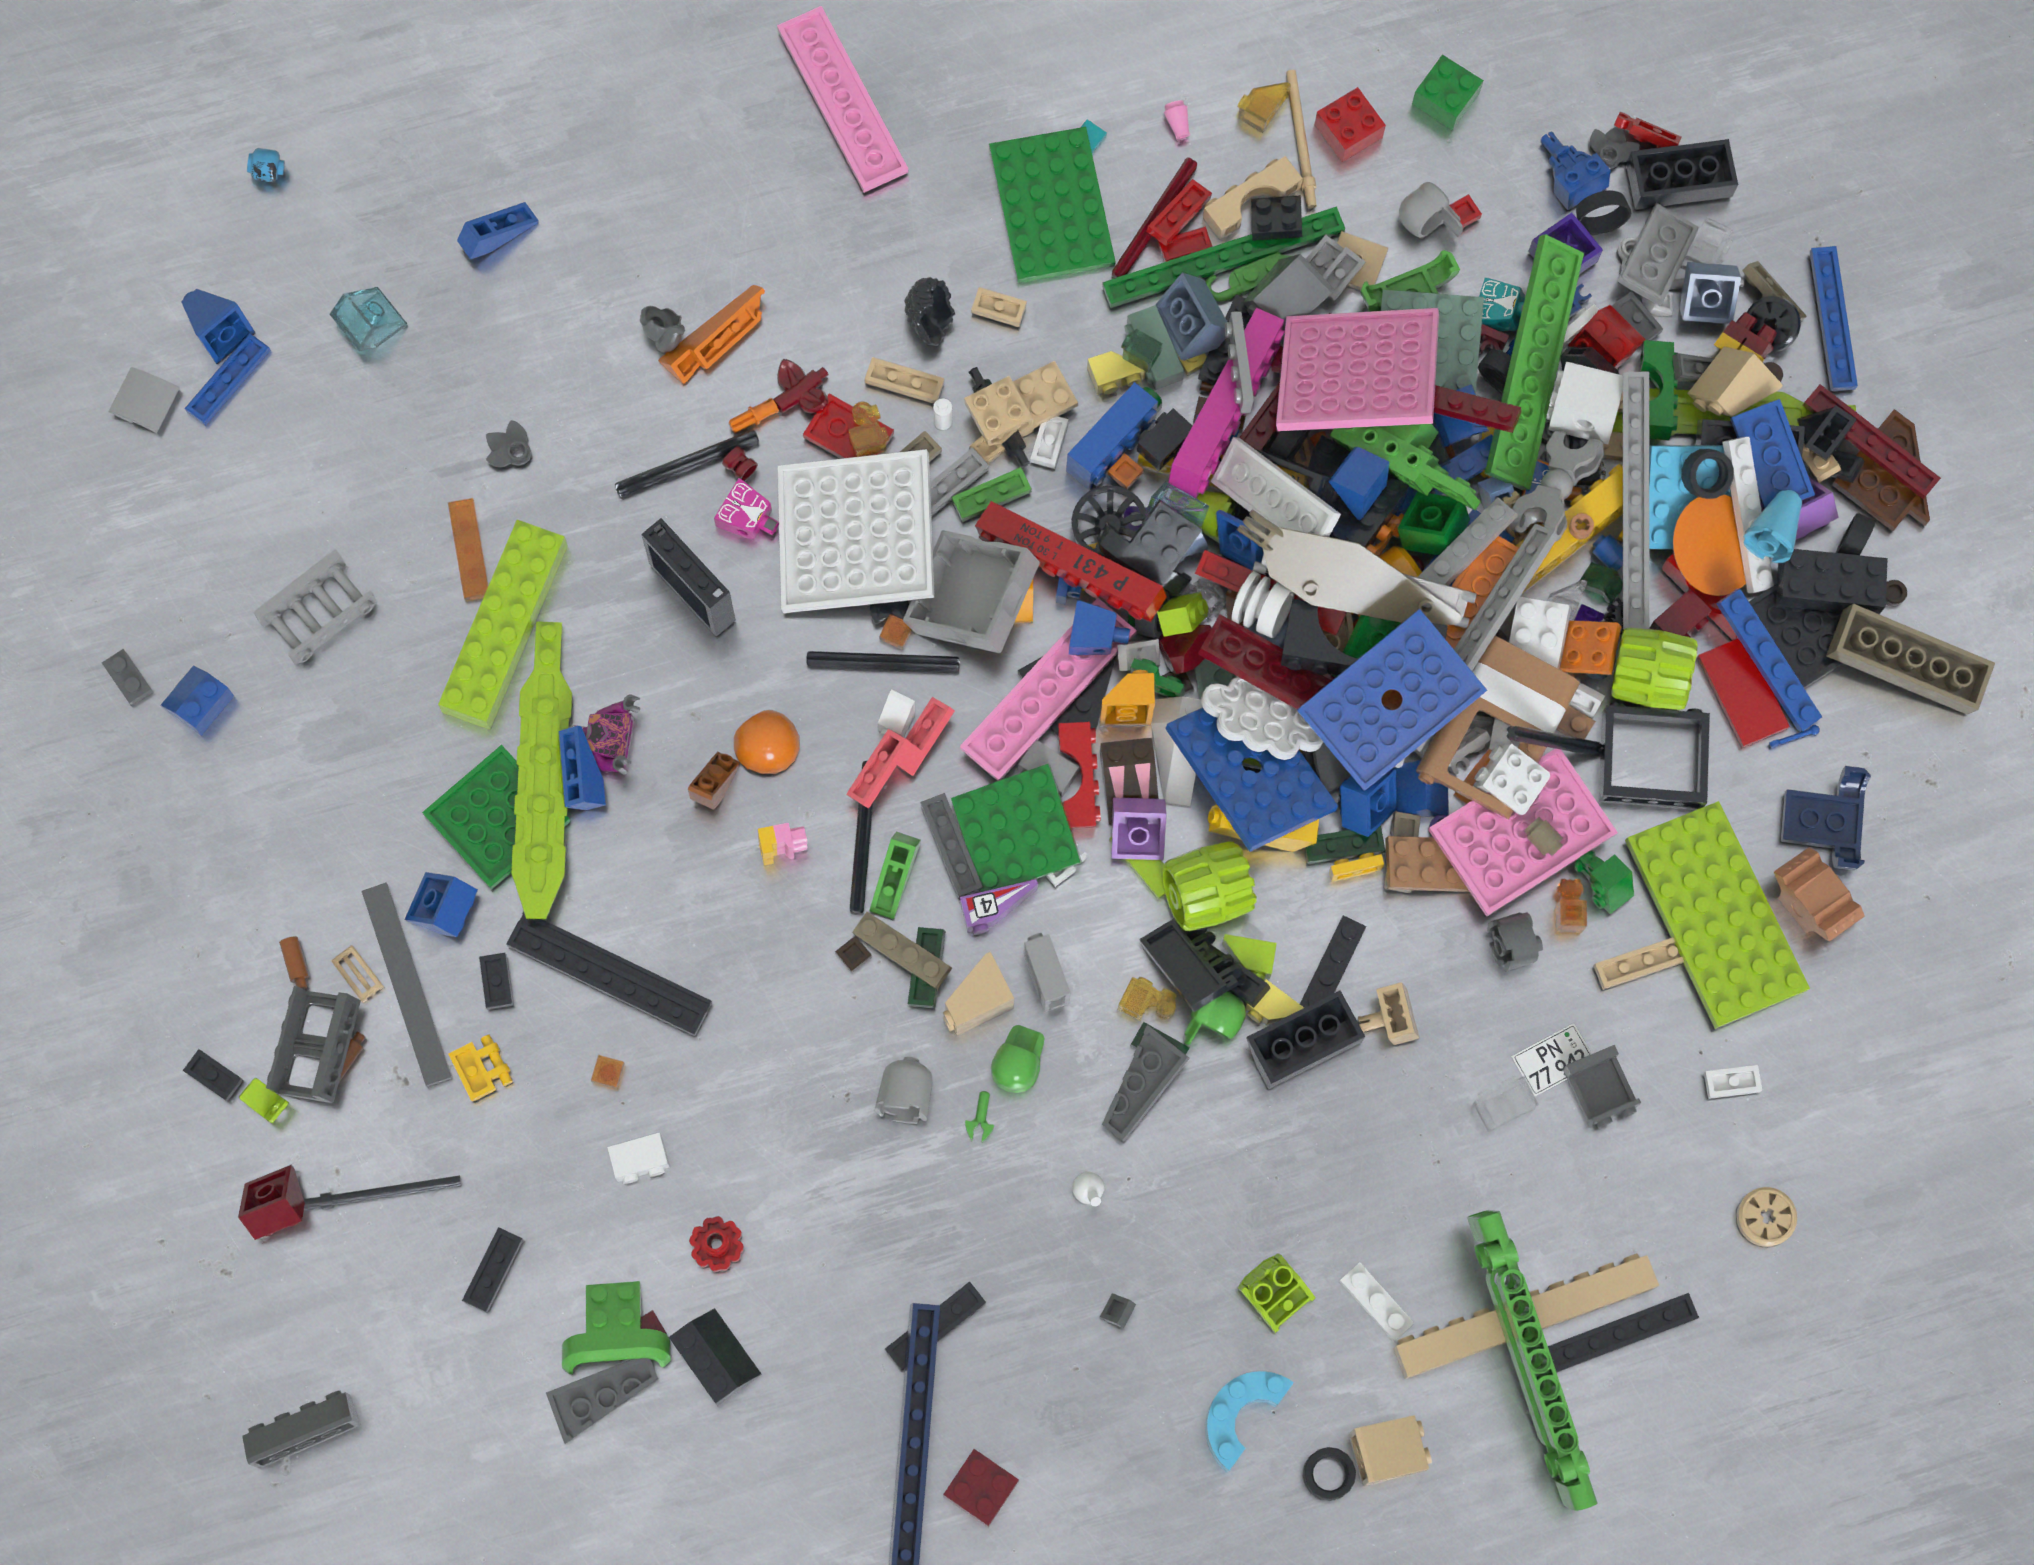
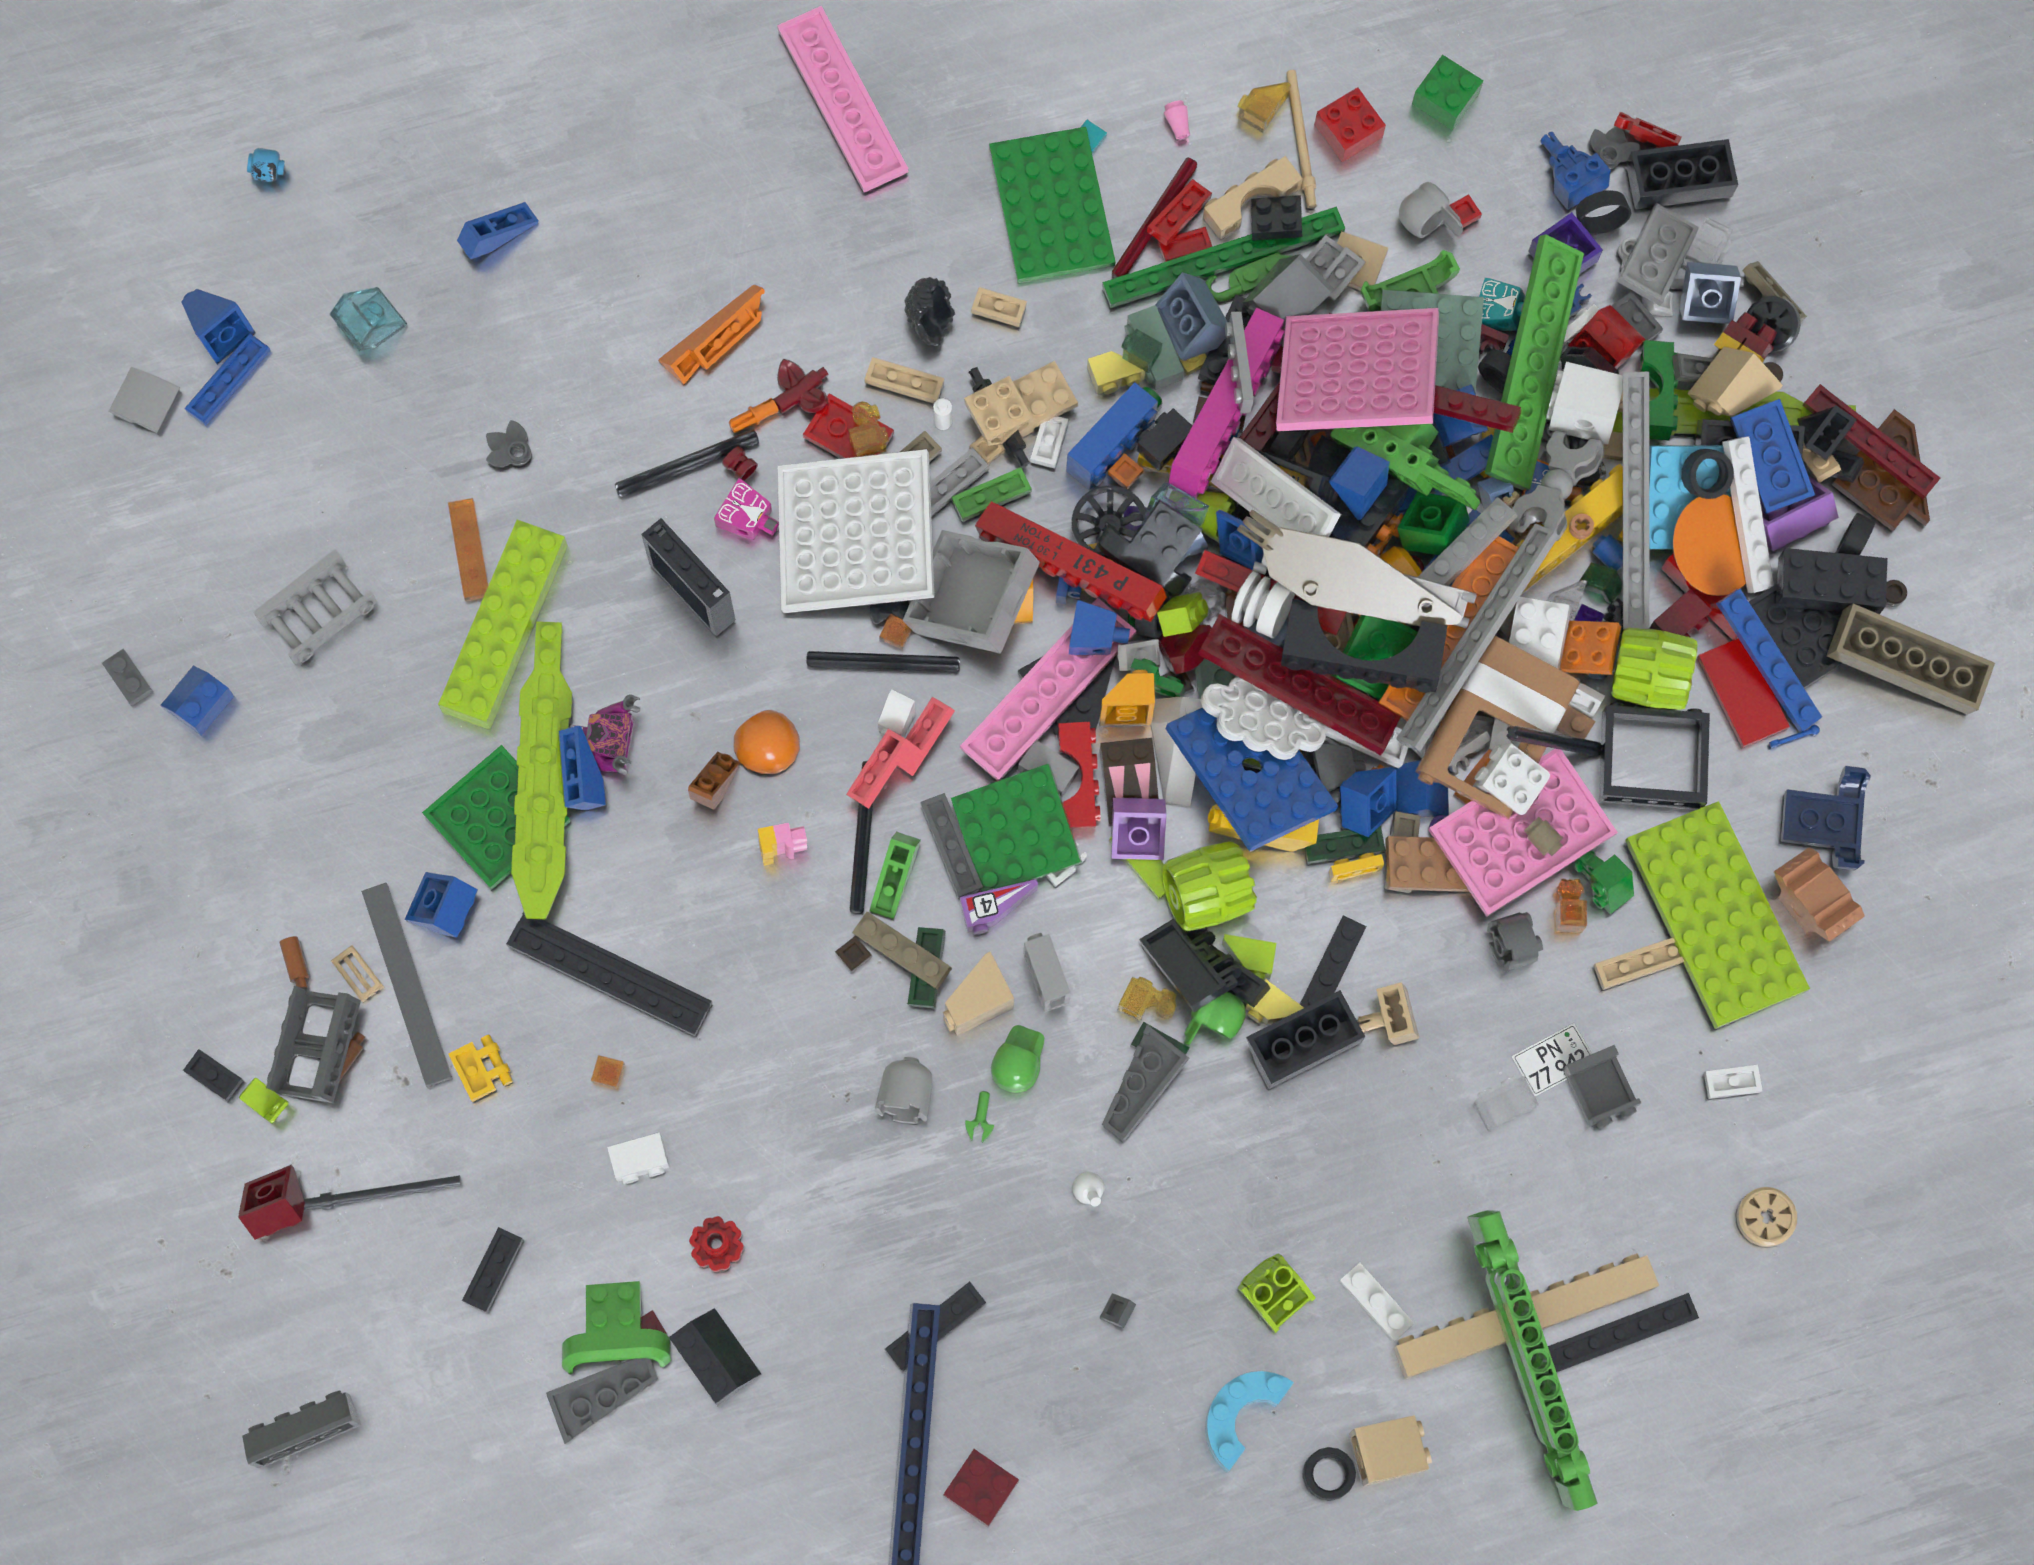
black plate [479,953,513,1010] -> none
dark grey hair [640,306,685,353] -> none
plate [1297,608,1488,791] -> none
medium azure cone [1743,490,1802,563] -> none
blue plate [1810,246,1858,391] -> none

